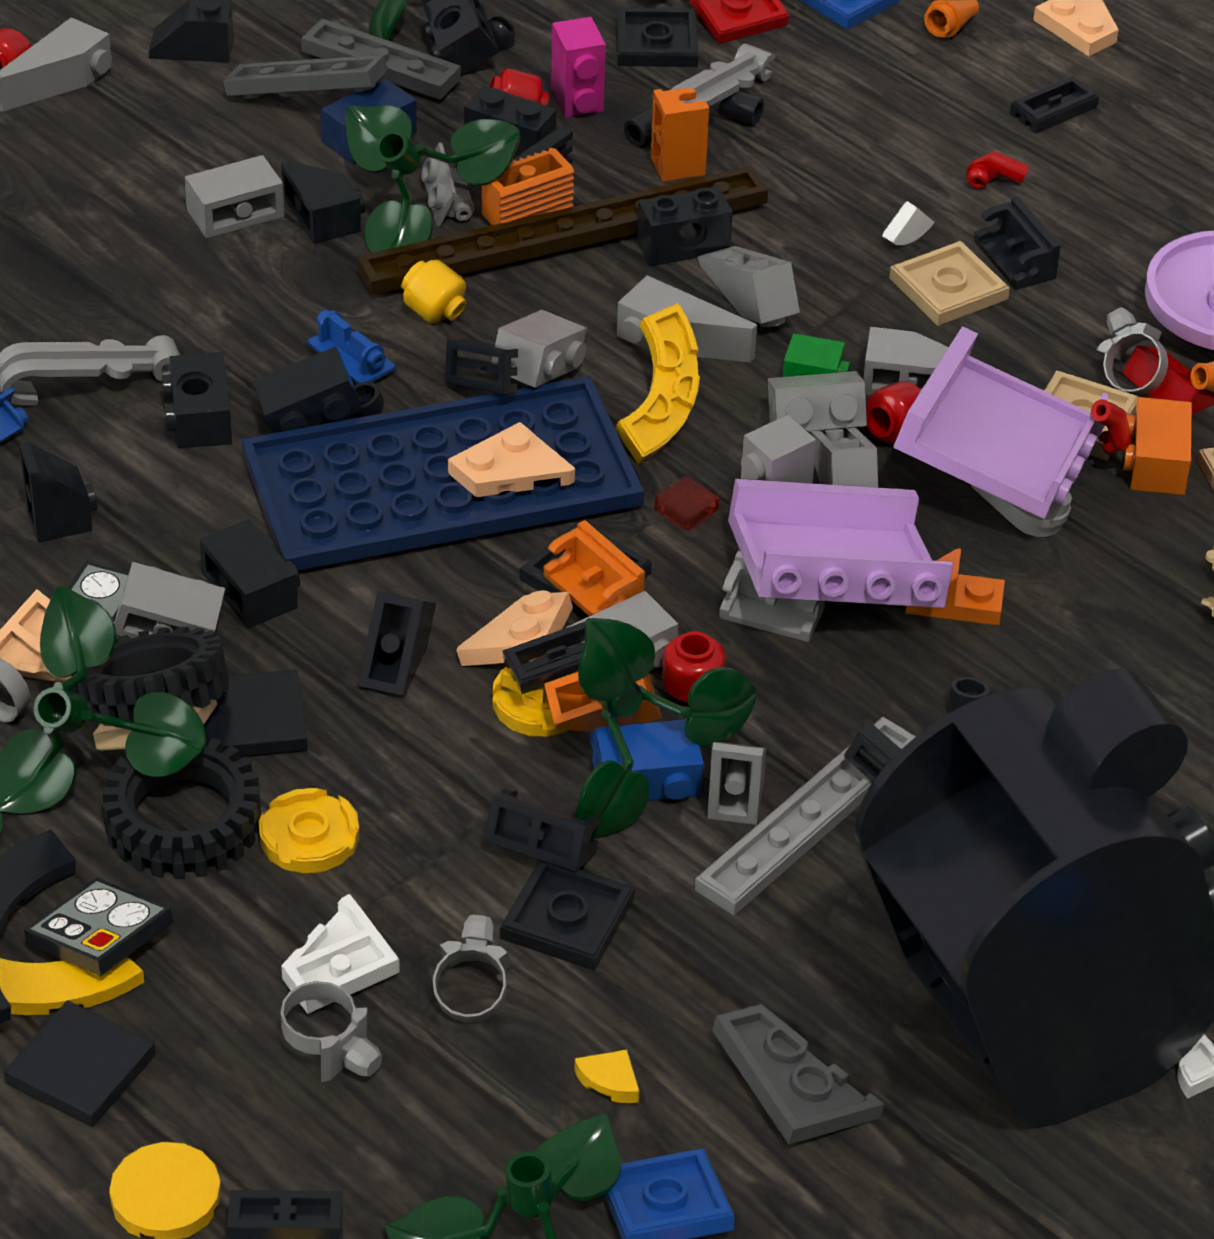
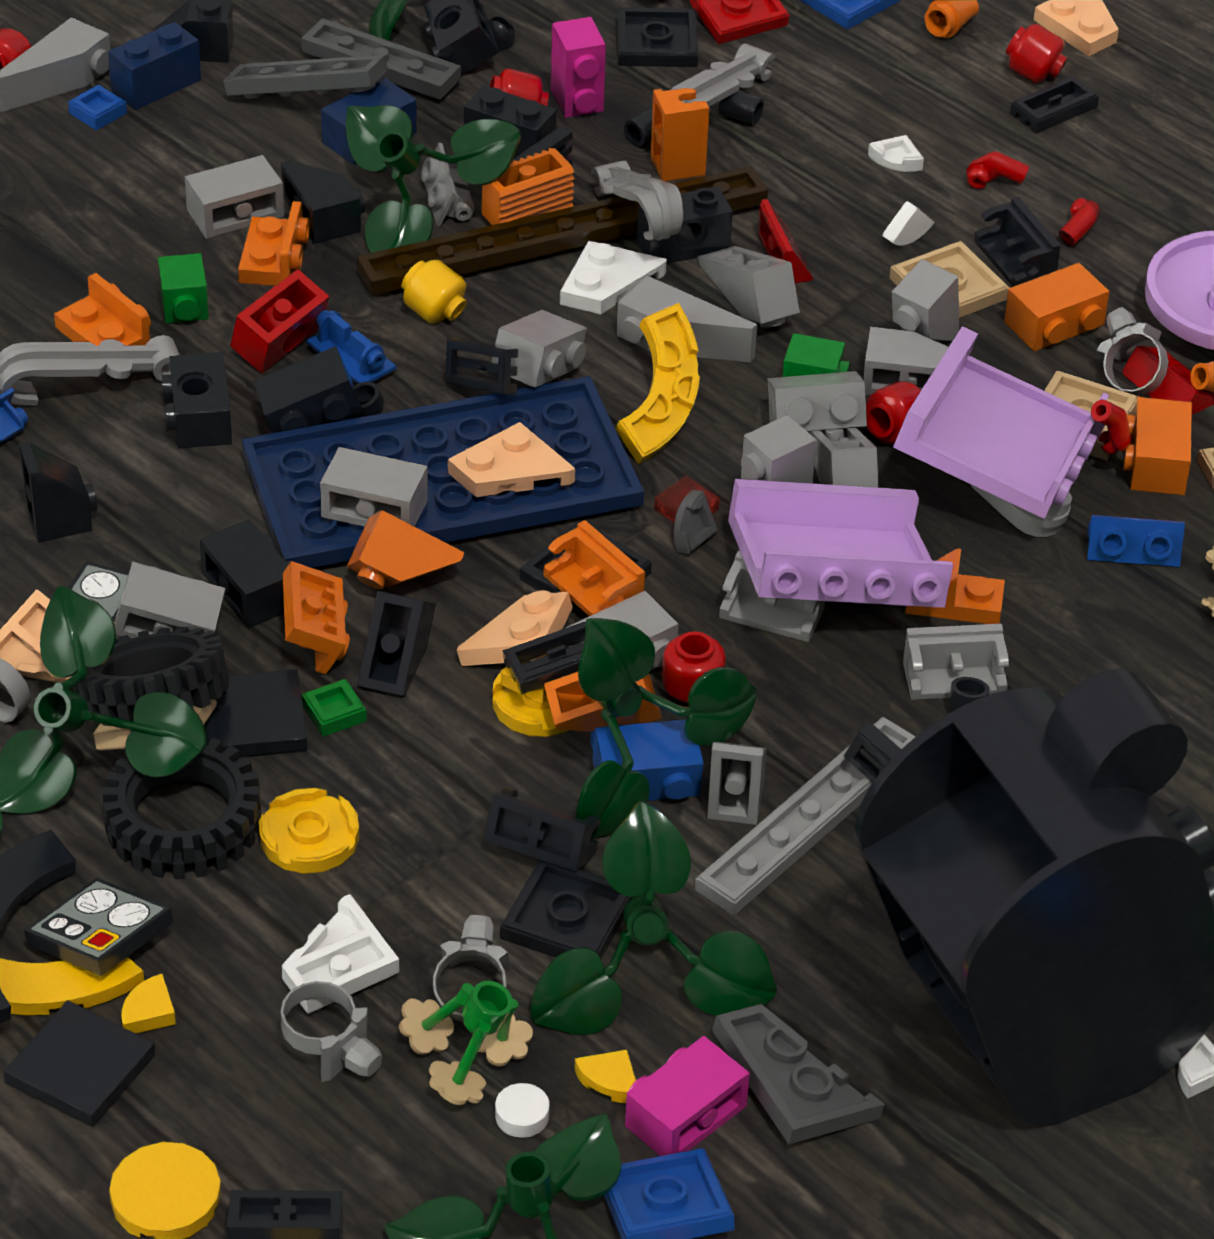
none -> orange bracket [54,273,151,346]
none -> blue tile [68,85,127,131]
none -> dark blue brick [108,22,201,110]
none -> yellow tile [121,974,176,1034]
none -> green brick [158,253,209,324]
none -> red brick [230,269,330,374]
none -> orange bracket [238,201,310,286]
none -> orange bracket [283,561,350,674]
none -> green tile [301,679,367,737]
none -> light grey brick [320,447,428,527]
none -> orange slope [346,510,464,589]
none -> plant [399,981,533,1105]
none -> white tile [495,1083,549,1138]
none -> dark green plant [531,801,777,1035]
none -> white wing [560,241,667,314]
none -> light grey piece [591,160,683,240]
none -> dark pink brick [625,1036,750,1156]
none -> dark grey tile [674,490,718,554]
none -> red slope [758,199,813,283]
none -> white tile [868,135,924,172]
none -> light grey slope [892,259,959,341]
none -> light grey hinge [903,624,1009,700]
none -> orange brick [1004,263,1110,351]
none -> red head [1005,24,1068,83]
none -> red arm [1058,198,1100,246]
none -> blue hinge [1087,515,1185,567]

